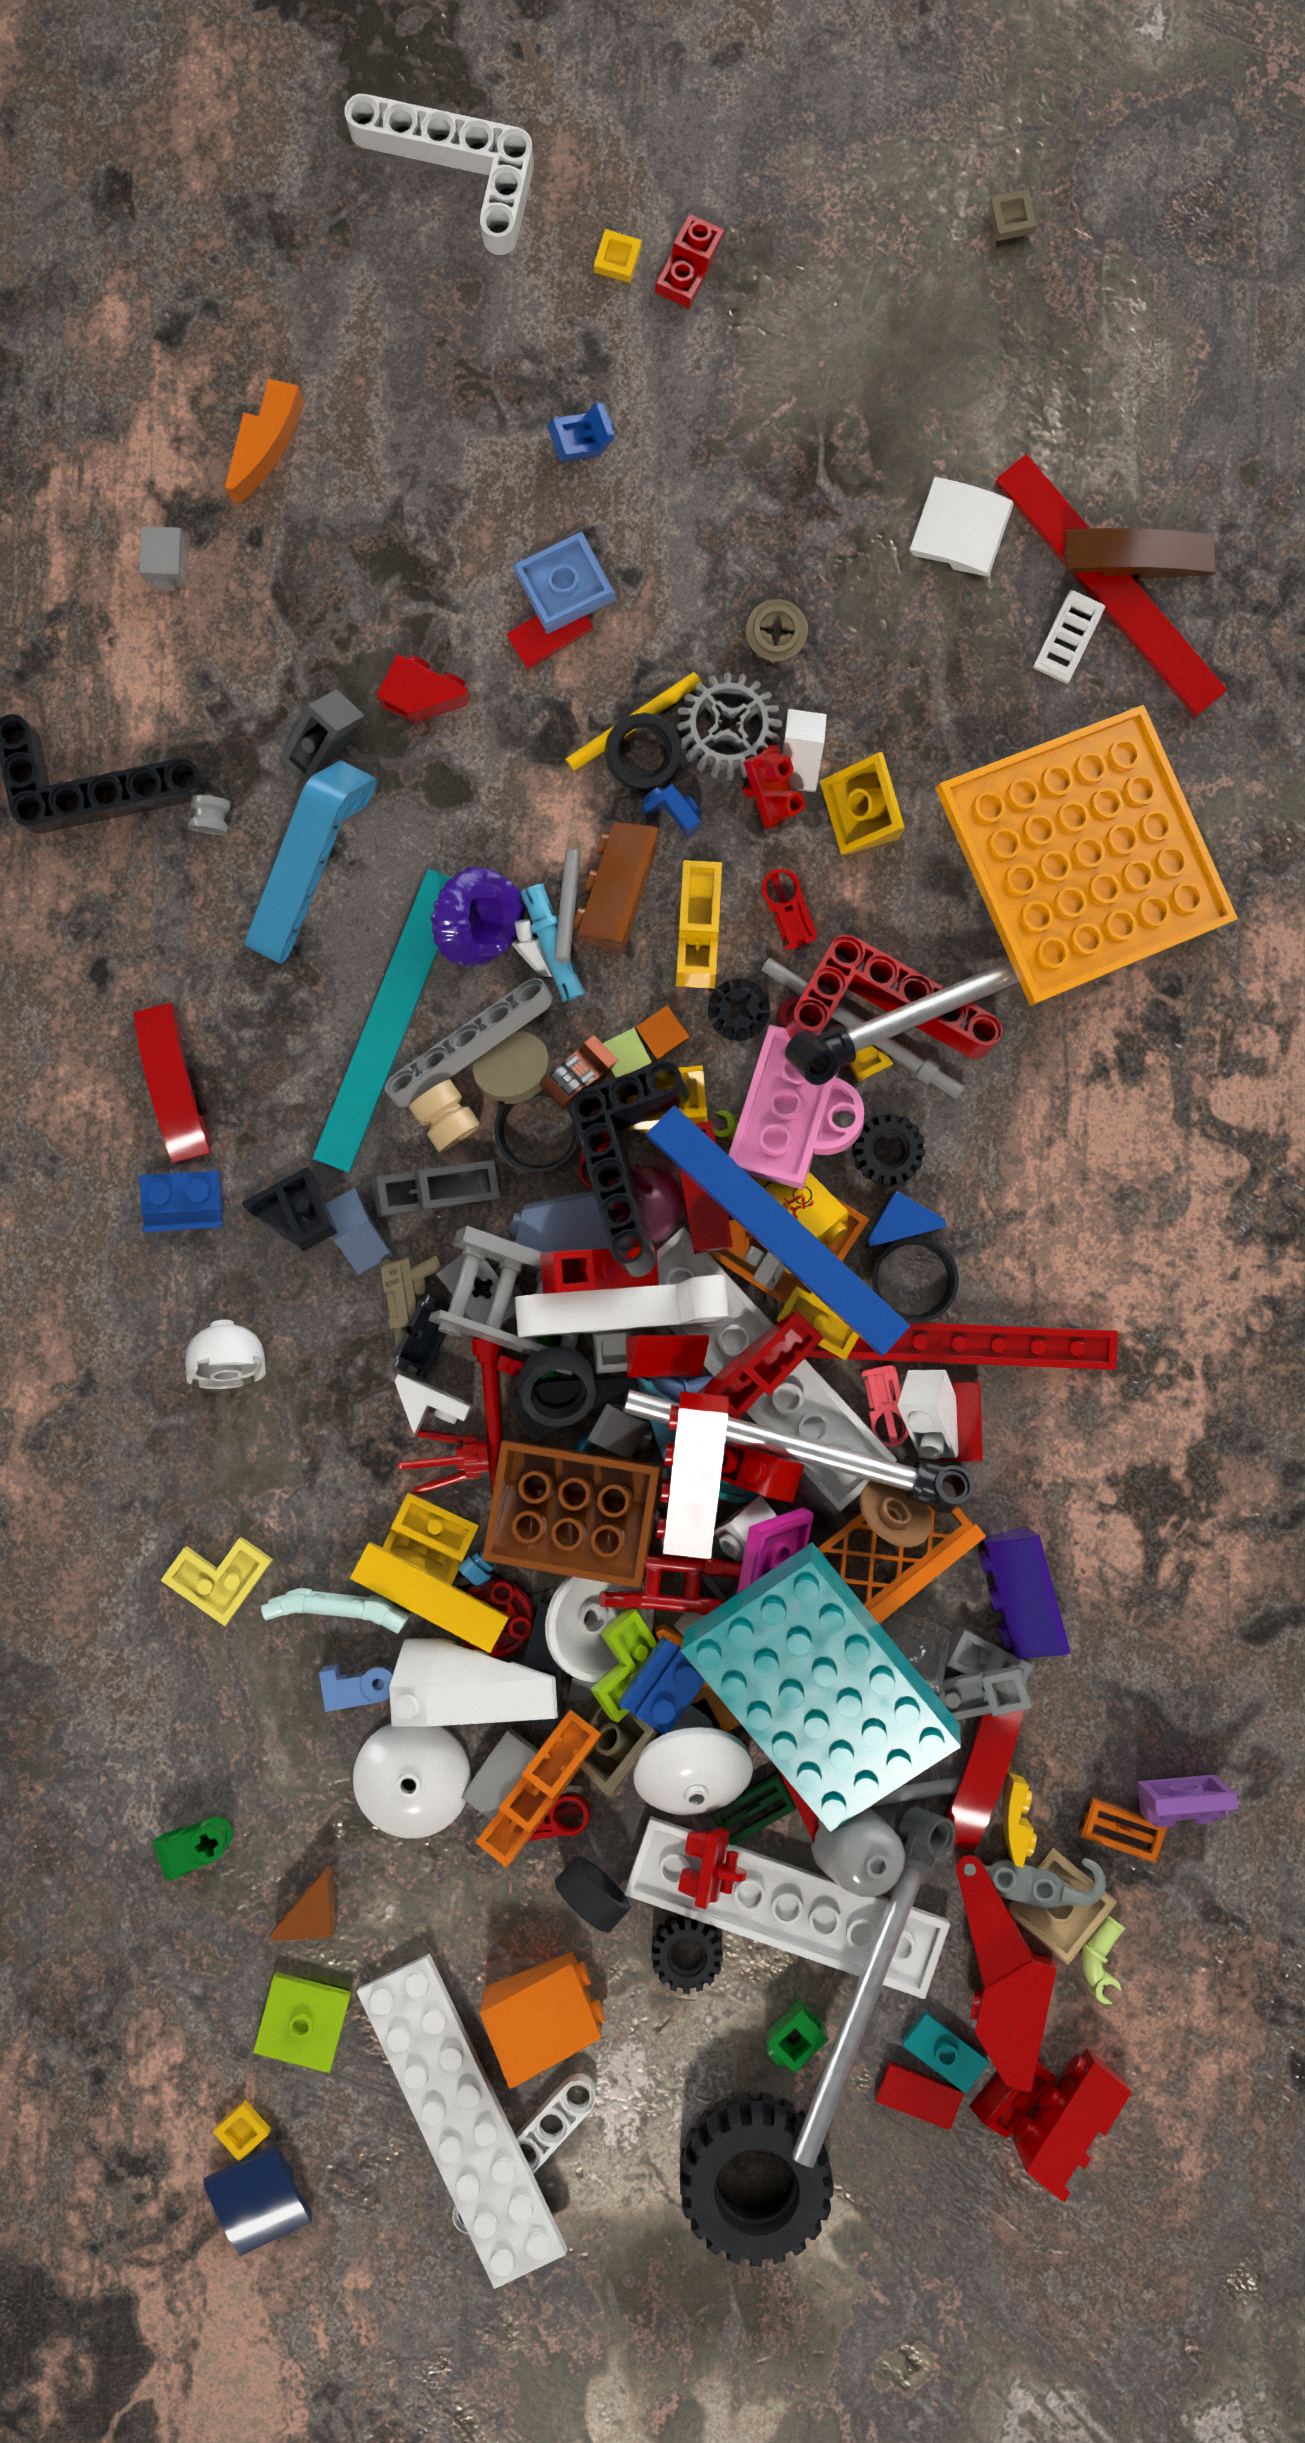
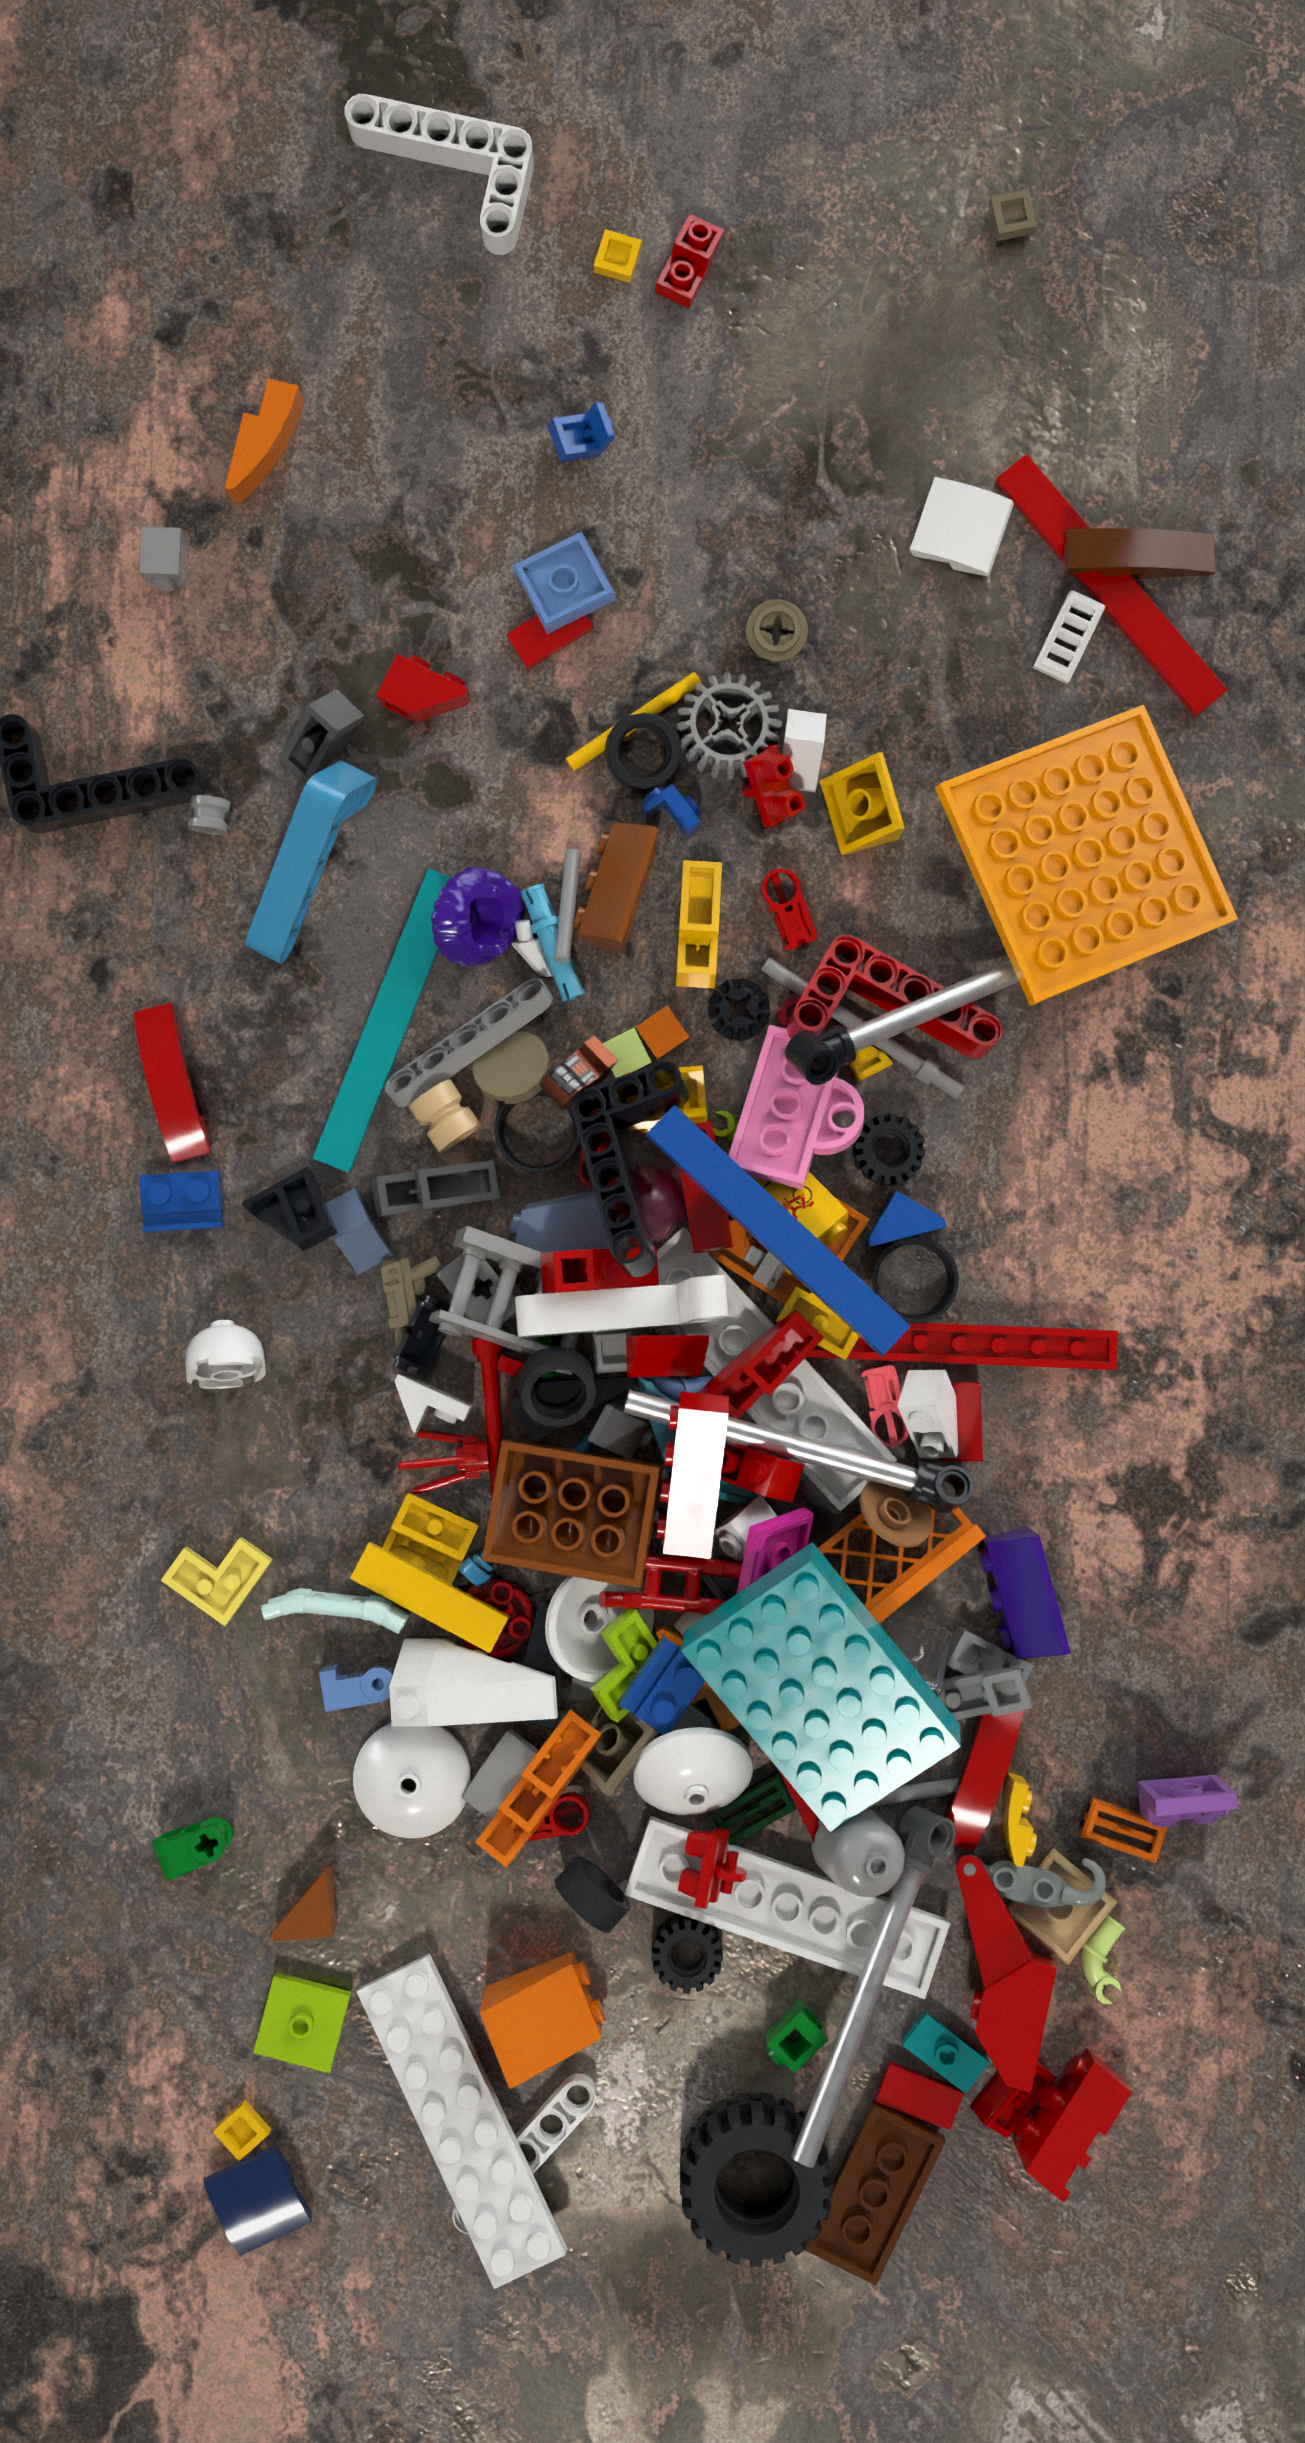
none -> reddish brown plate [805,2100,946,2286]

